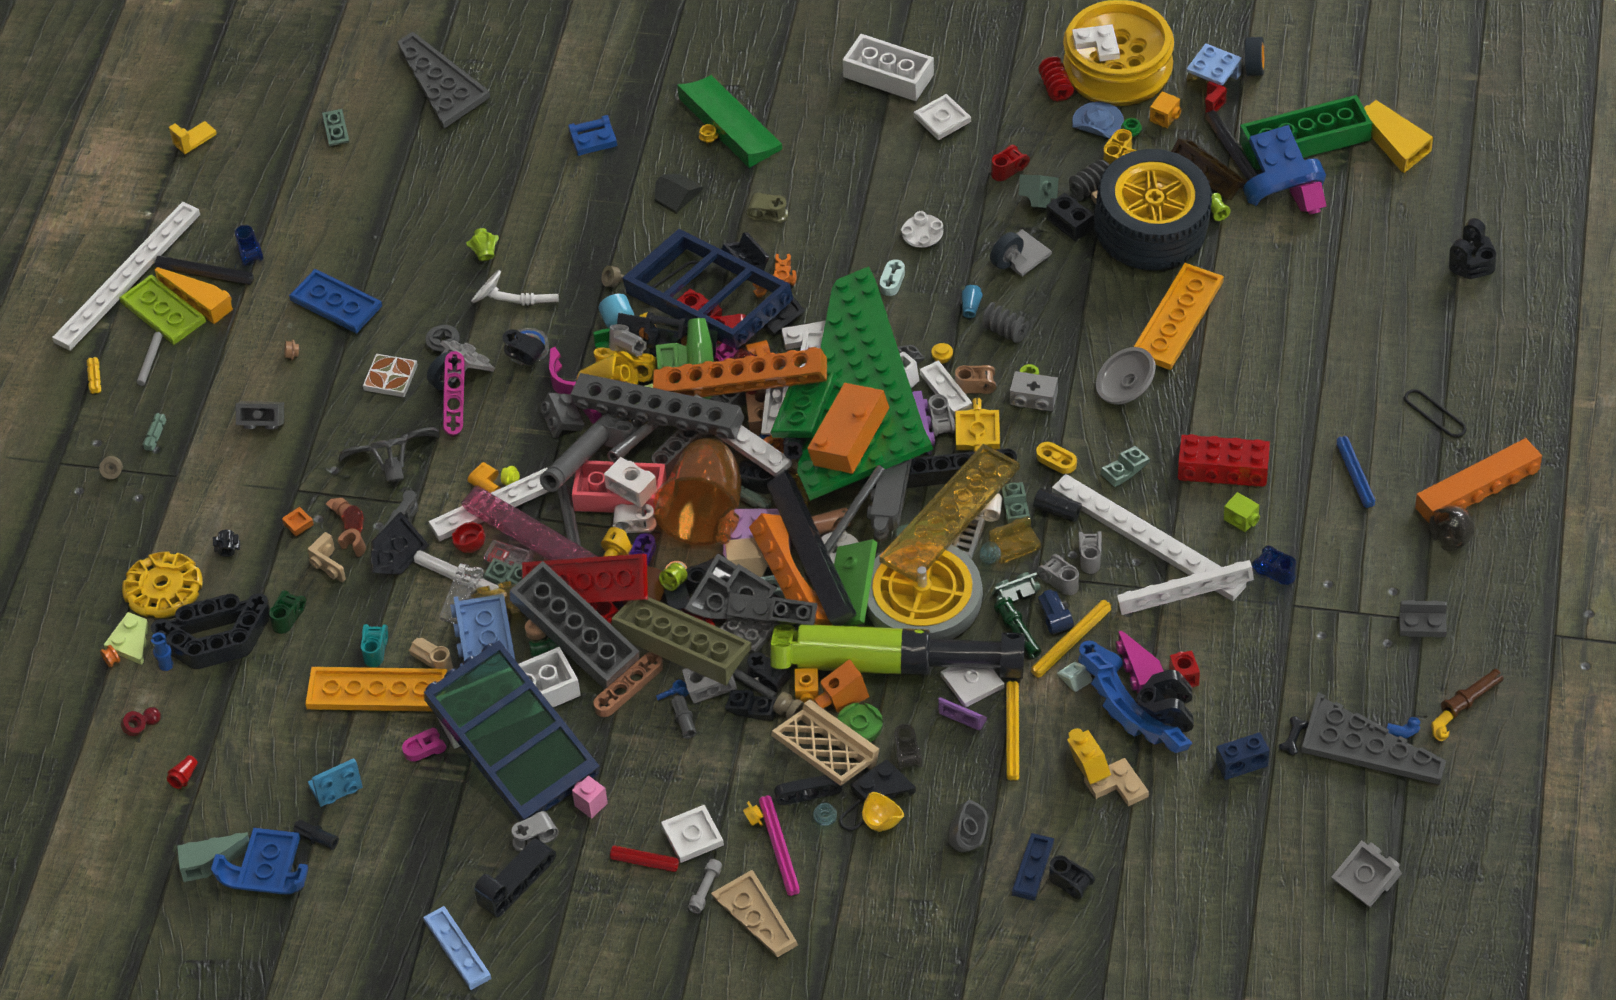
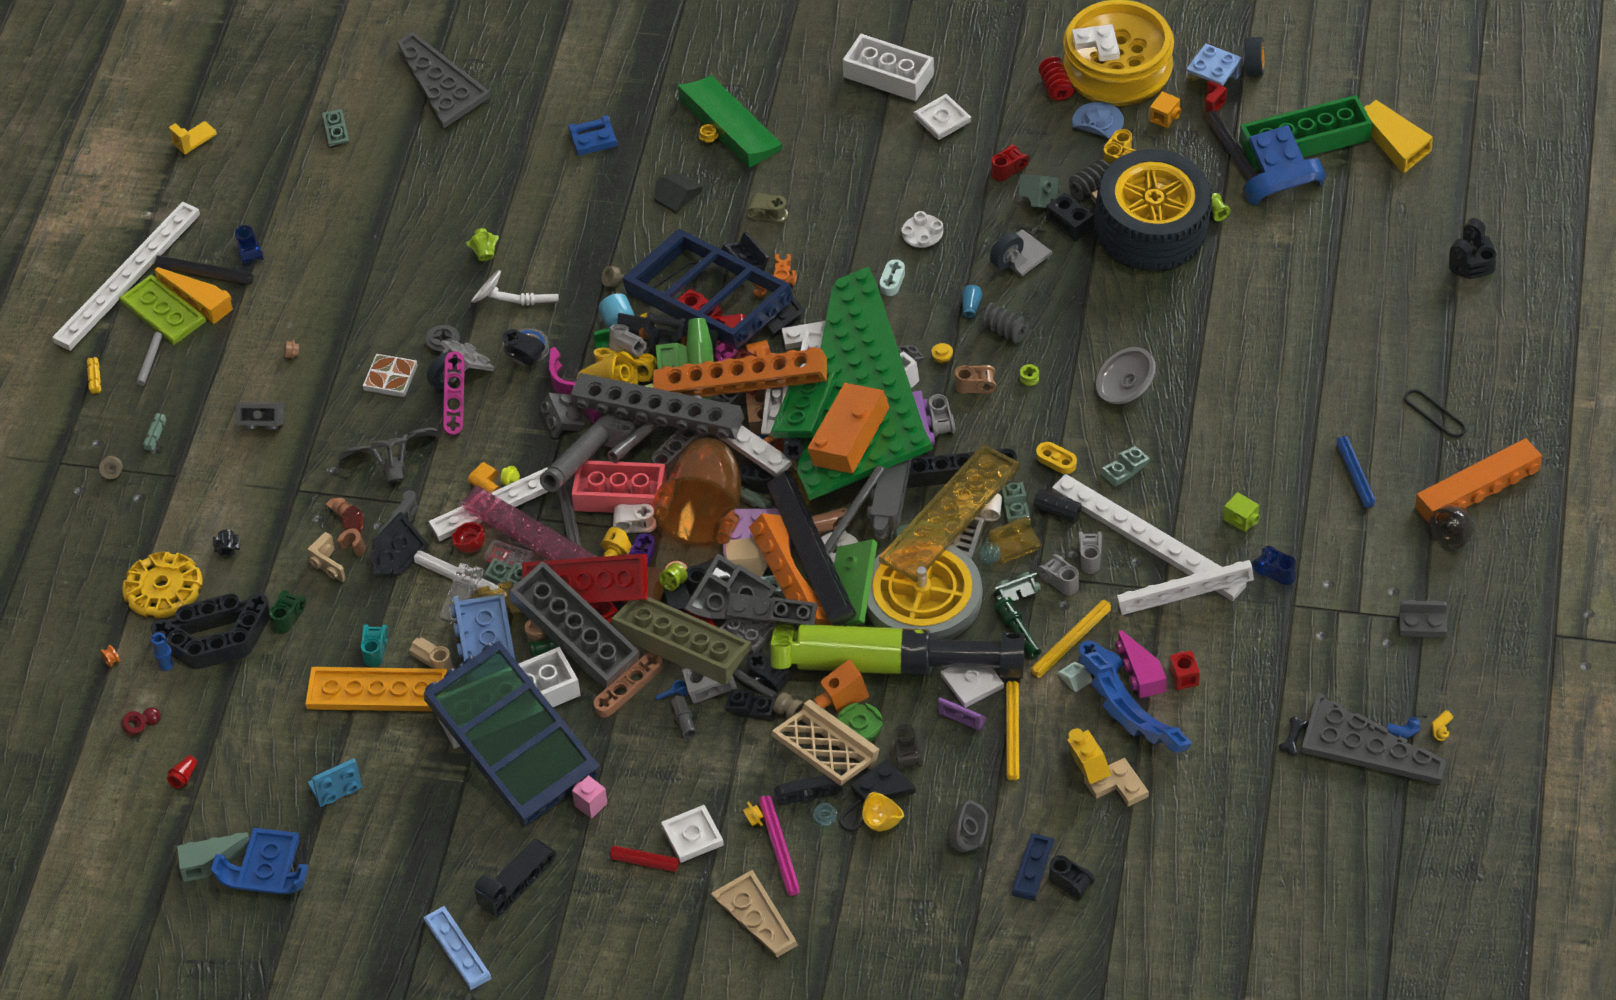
yellowish green wing [104,612,148,665] -> none
orange plate [282,507,314,536] -> none
blue plate [289,269,382,333] -> none
black axle [293,820,339,850] -> none
dark pink plate [402,728,447,761] -> none
light grey piece [512,811,558,852] -> none
white brick [604,457,657,508] -> none
light grey bar [688,859,722,914] -> none
light orange brick [795,668,819,703] -> none
white plate [920,360,972,417] -> none
yellow plate [955,398,1000,452] -> none
light grey brick [1010,371,1058,411] -> none
dark blue piece [1038,589,1074,635] -> none
green plate [1121,118,1142,137] -> none
light orange plate [1134,263,1224,370] -> none
black piece [1137,670,1194,732] -> none
dark brown fence [1171,138,1247,200] -> none
red bracket [1178,434,1270,487] -> none
dark blue brick [1216,732,1270,780] -> none
dark pink slope [1289,182,1327,214] -> none
light grey plate [1332,840,1402,908] -> none
reddish brown pin [1441,669,1504,719] -> none

